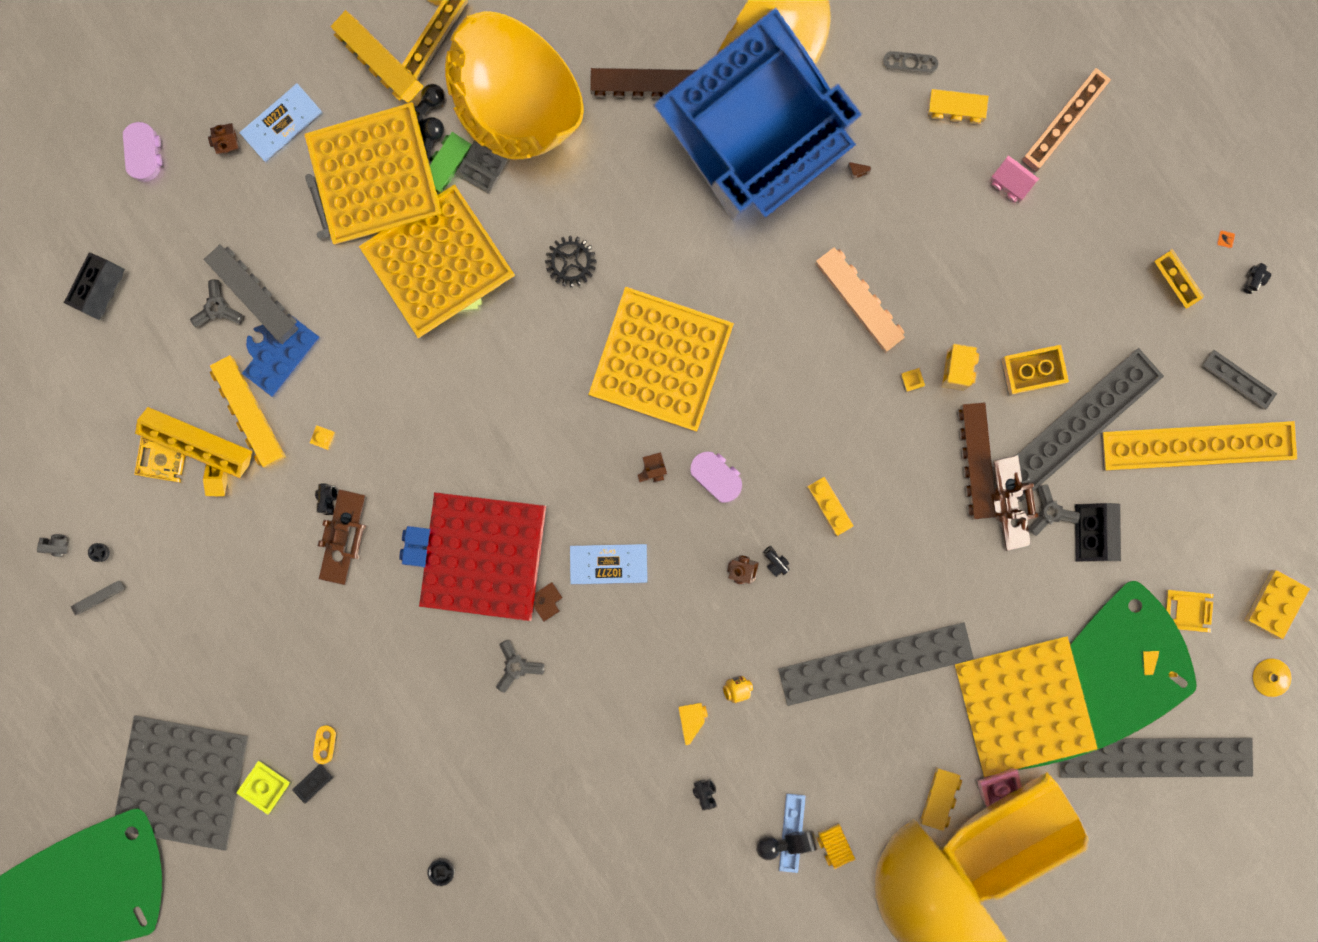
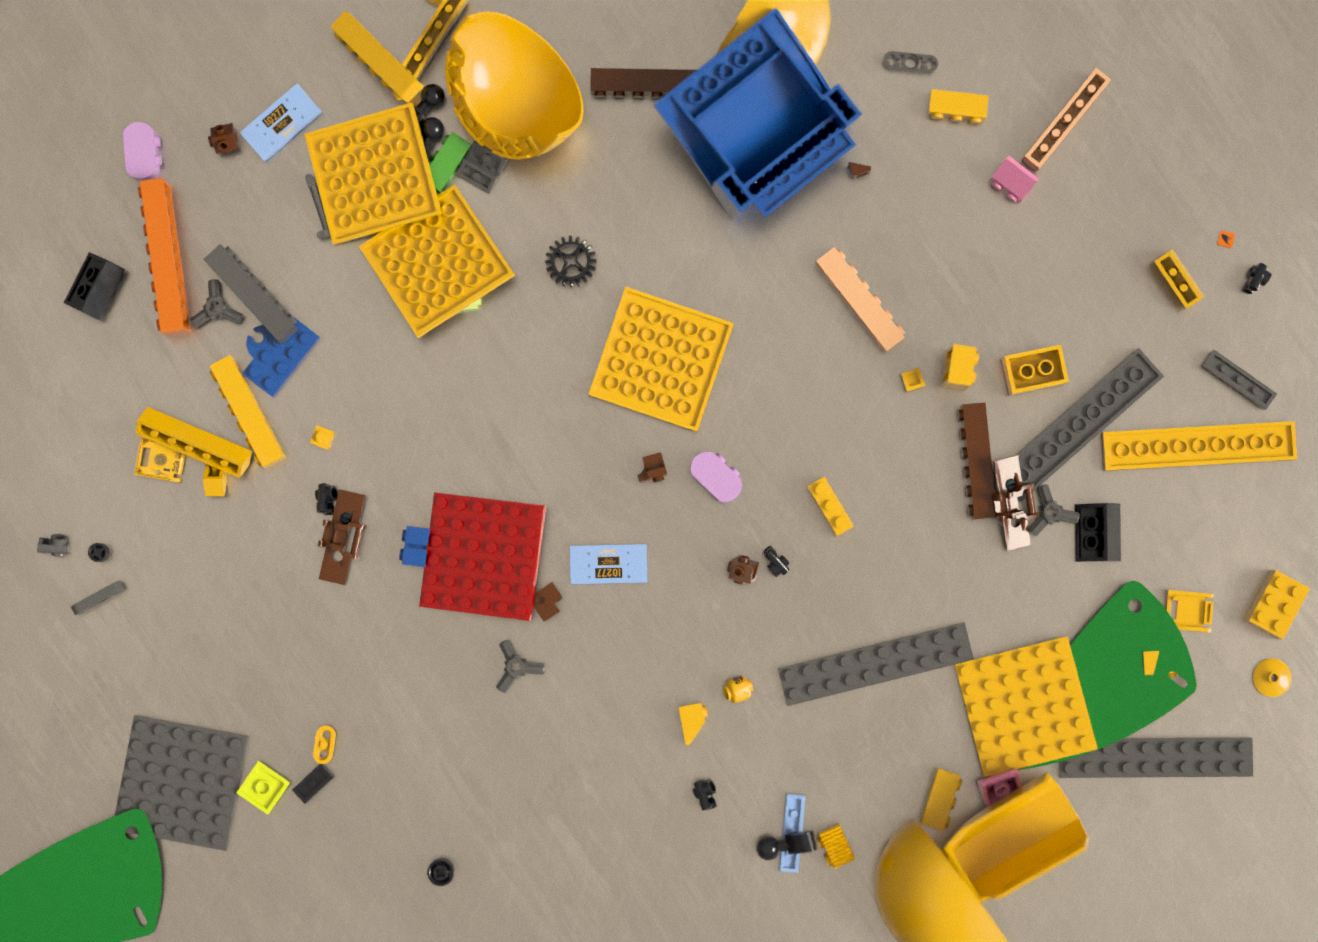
none -> orange brick [138,178,191,337]

